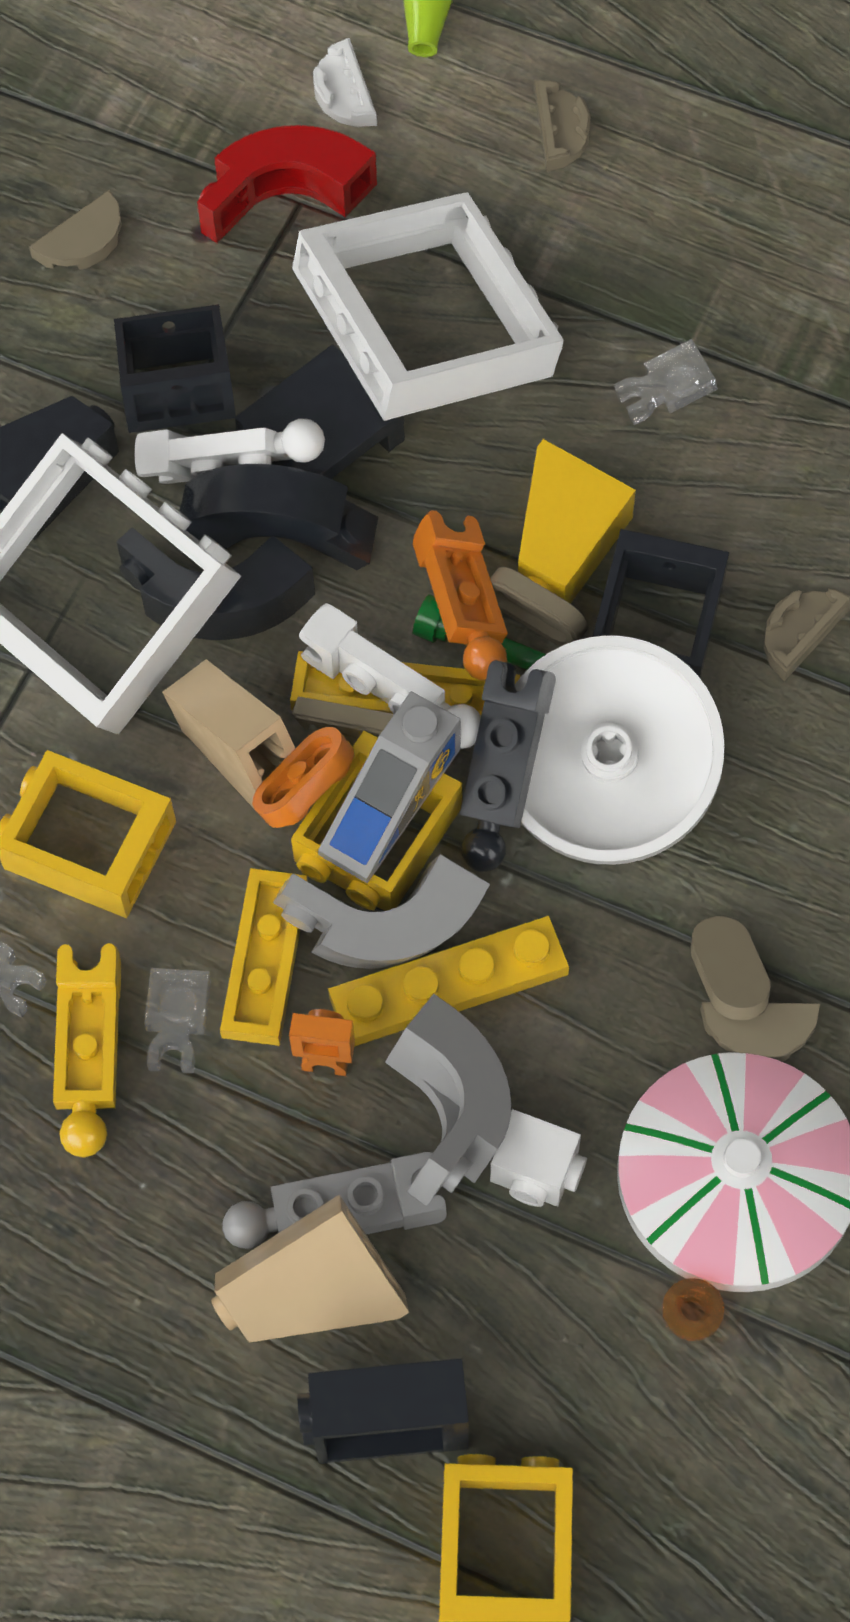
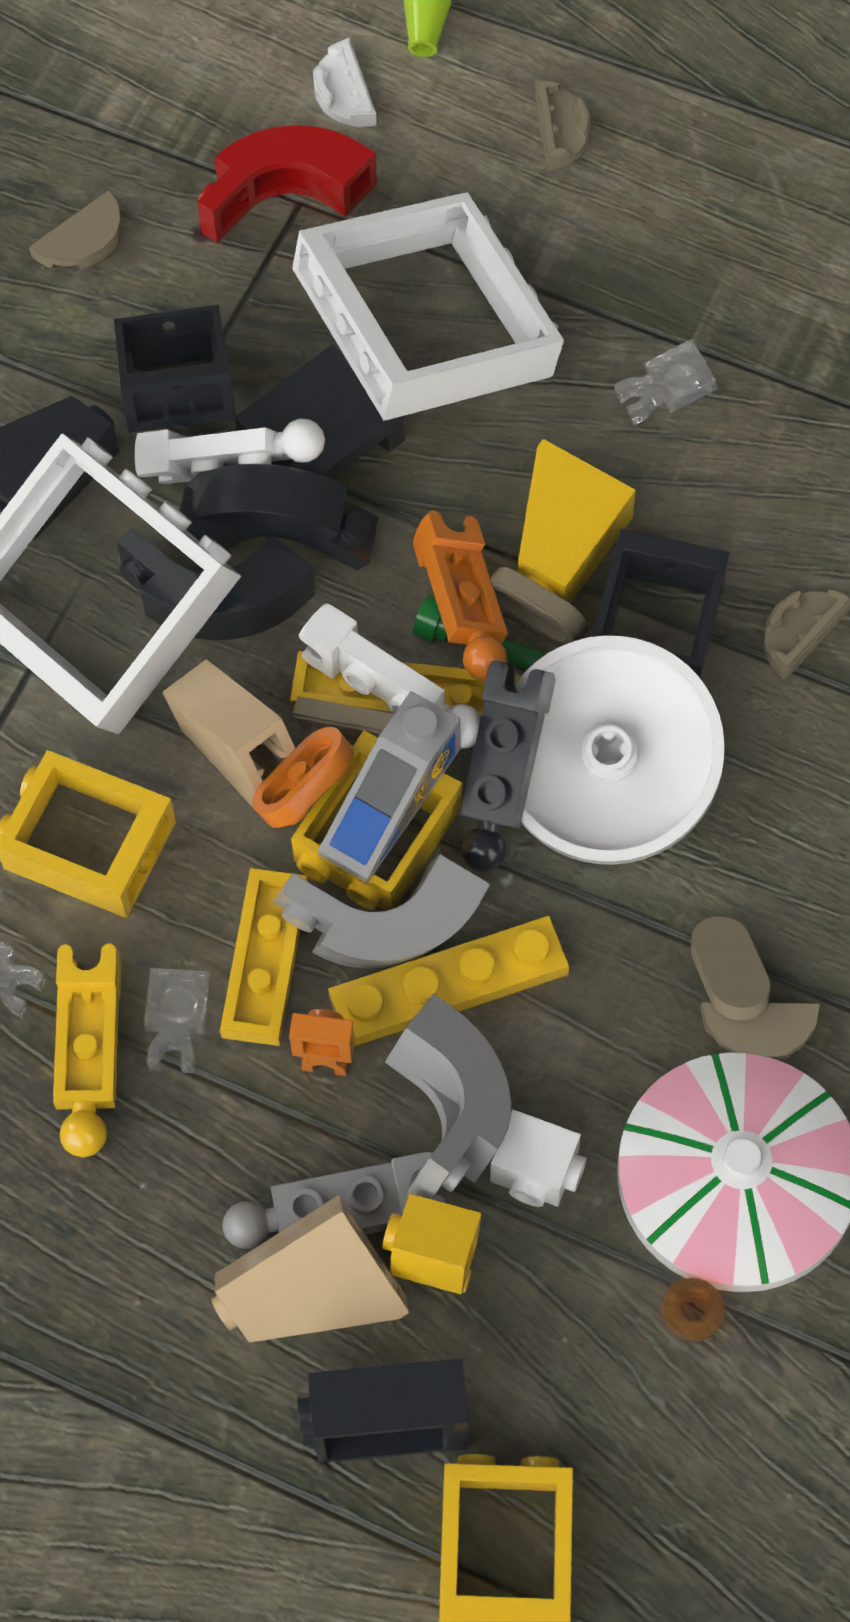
none -> yellow brick [382,1193,481,1295]

